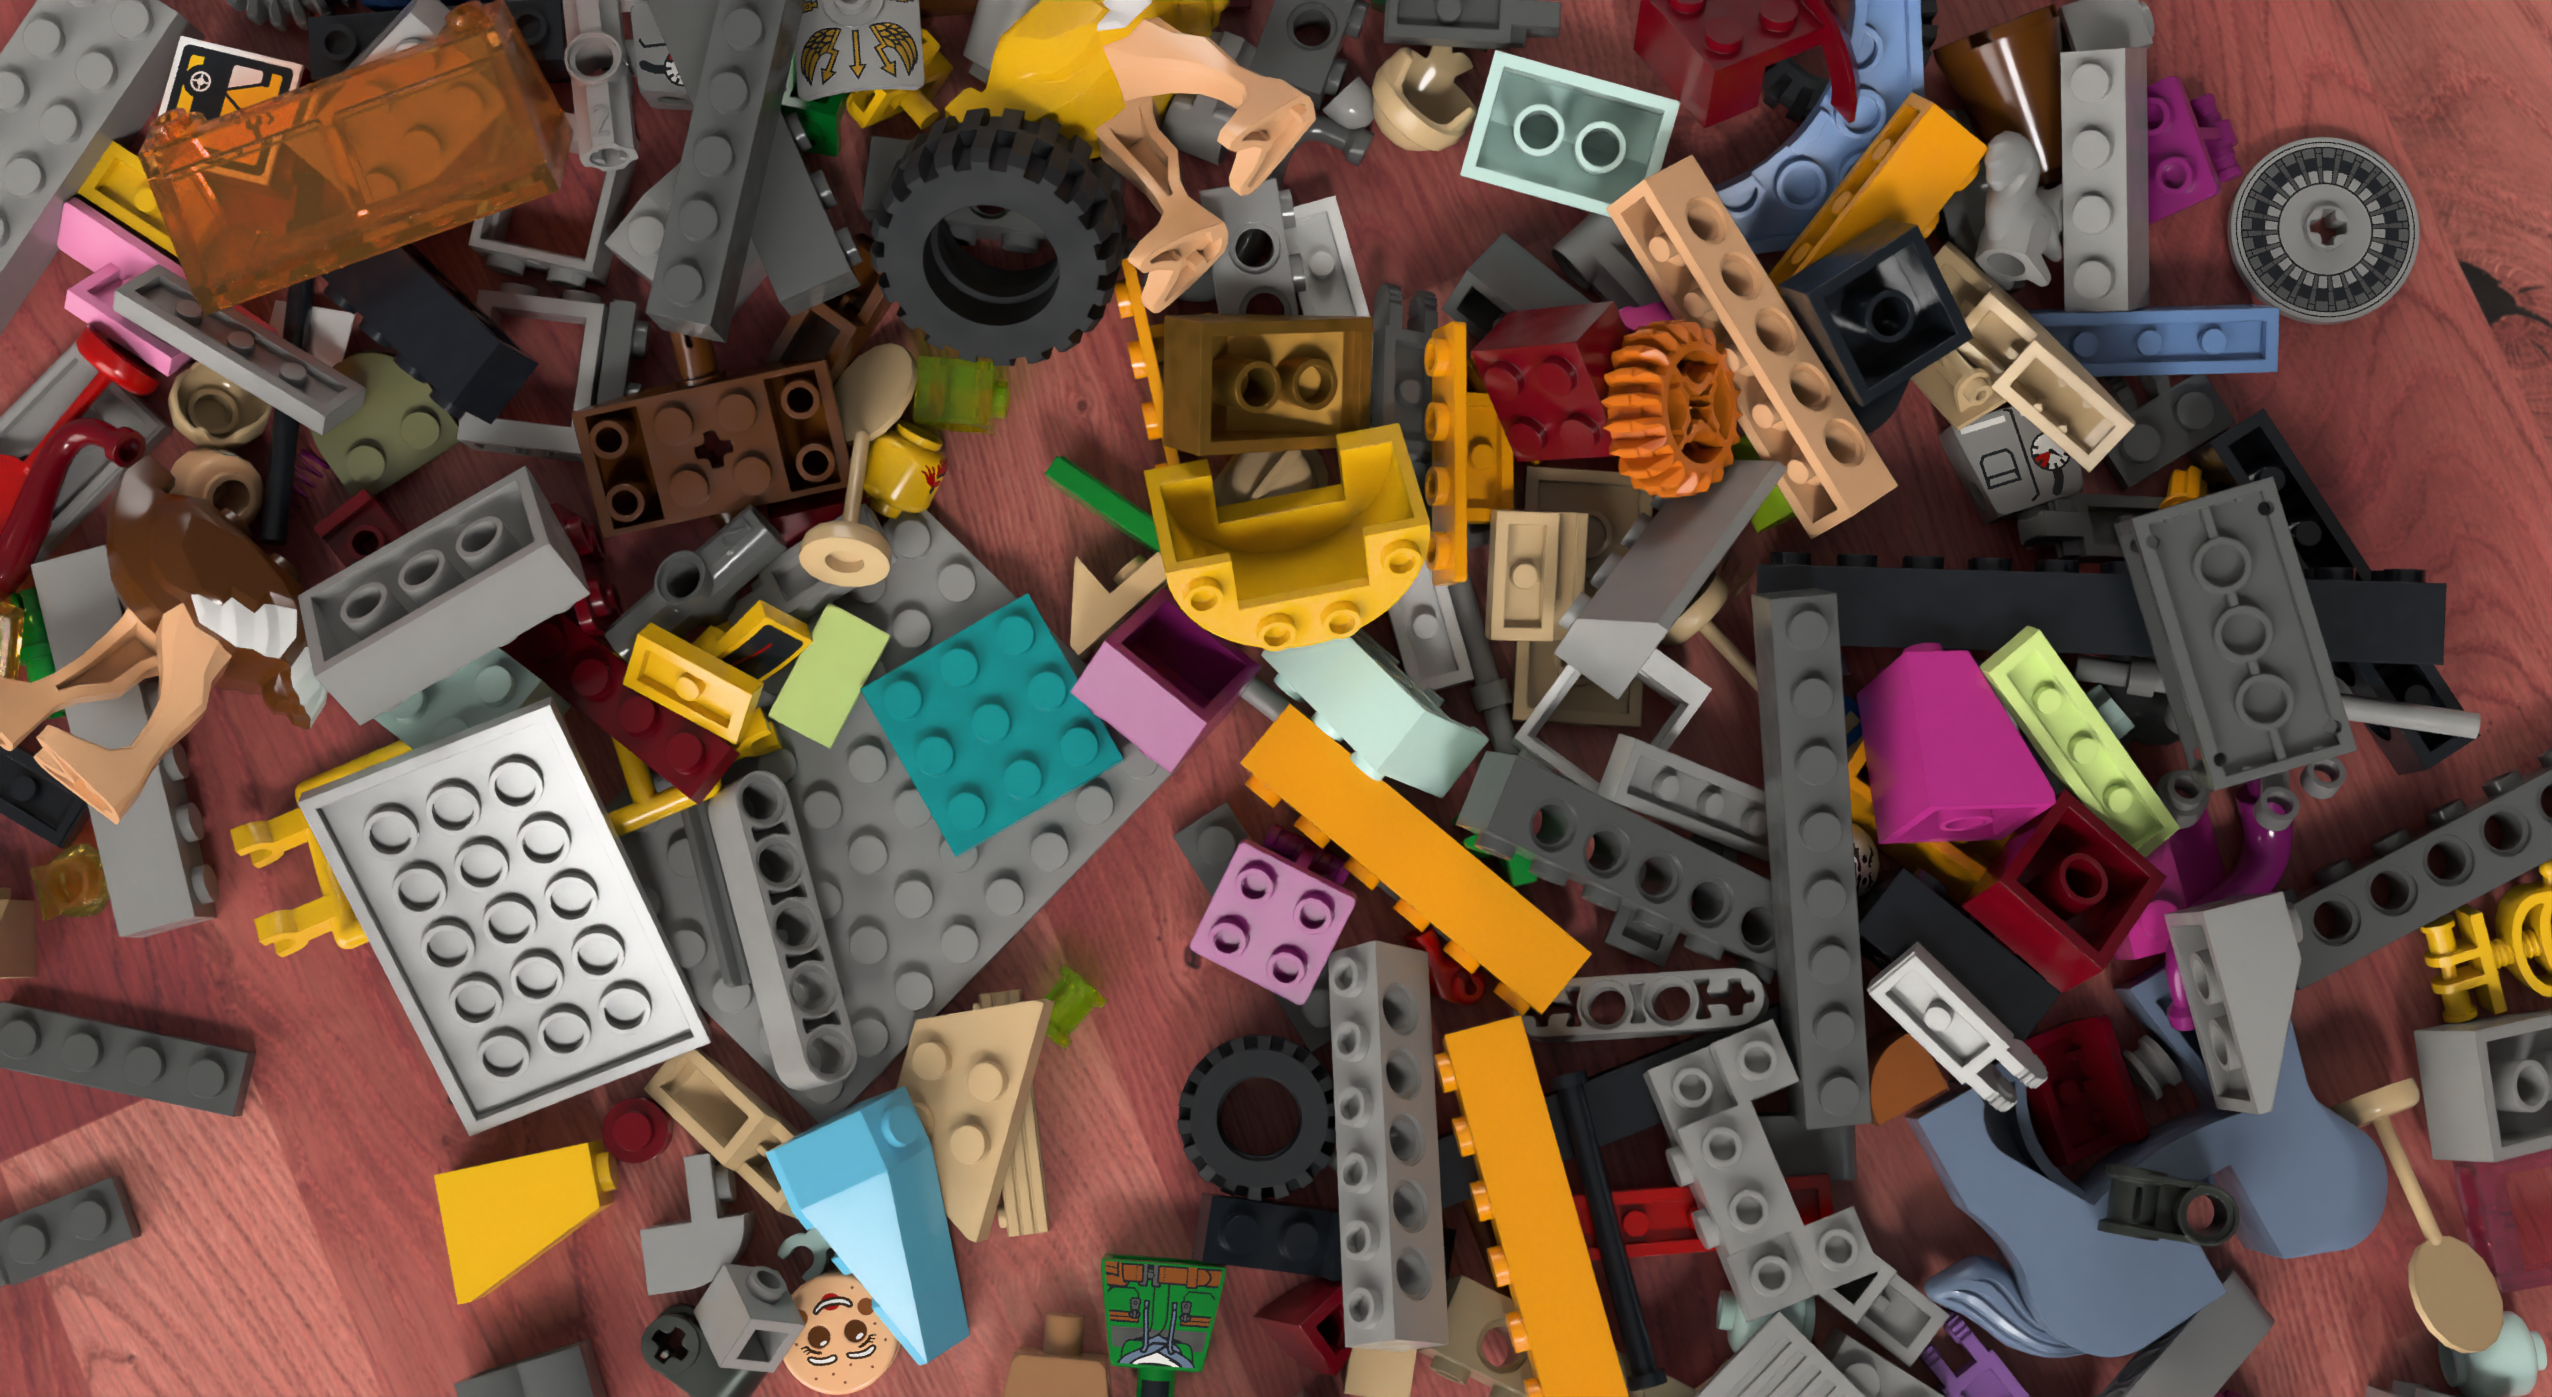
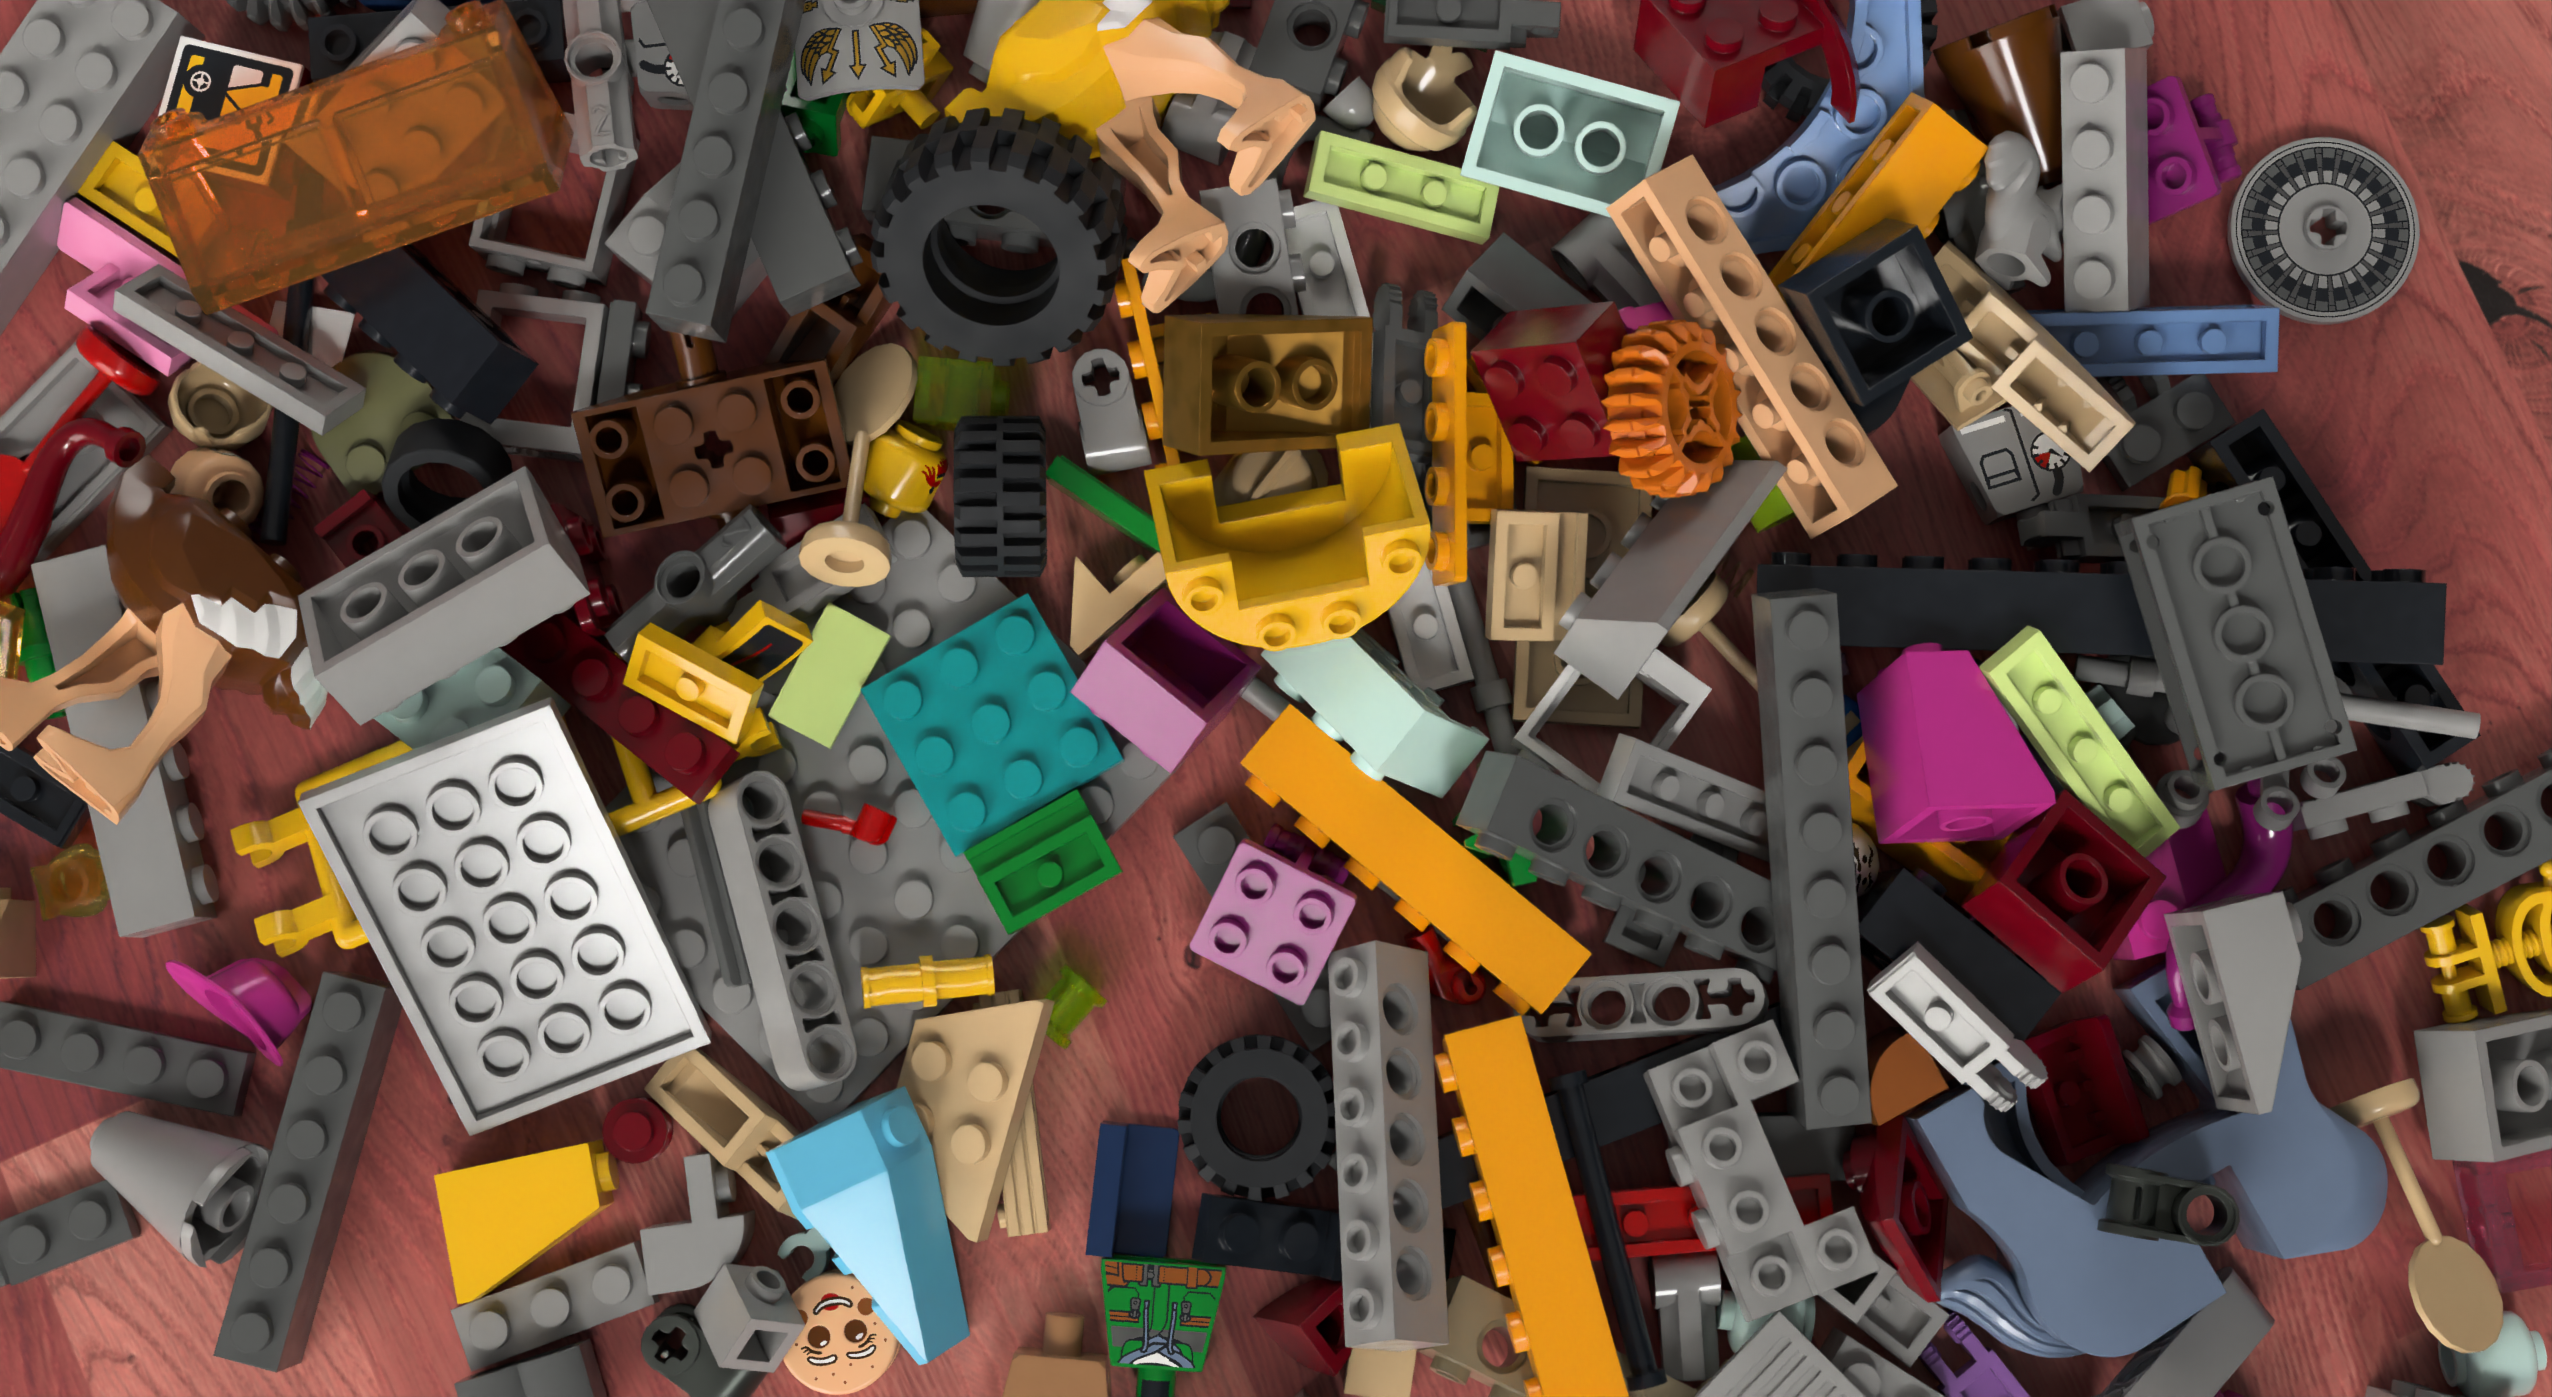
none -> light grey cone [90,1111,272,1268]
none -> dark pink piece [166,958,313,1067]
none -> dark grey brick [213,971,403,1373]
none -> black tyre [381,418,513,530]
none -> light grey plate [450,1240,660,1372]
none -> red hand [801,803,897,846]
none -> yellow pin [860,954,995,1009]
none -> black tyre [954,416,1047,577]
none -> green plate [963,789,1123,935]
none -> light grey piece [1072,349,1152,476]
none -> dark blue panel [1085,1120,1180,1258]
none -> yellowish green plate [1303,130,1500,245]
none -> light grey piece [1648,1251,1721,1381]
none -> dark red slope [1843,1115,1949,1303]
none -> light grey hinge [2293,762,2475,840]

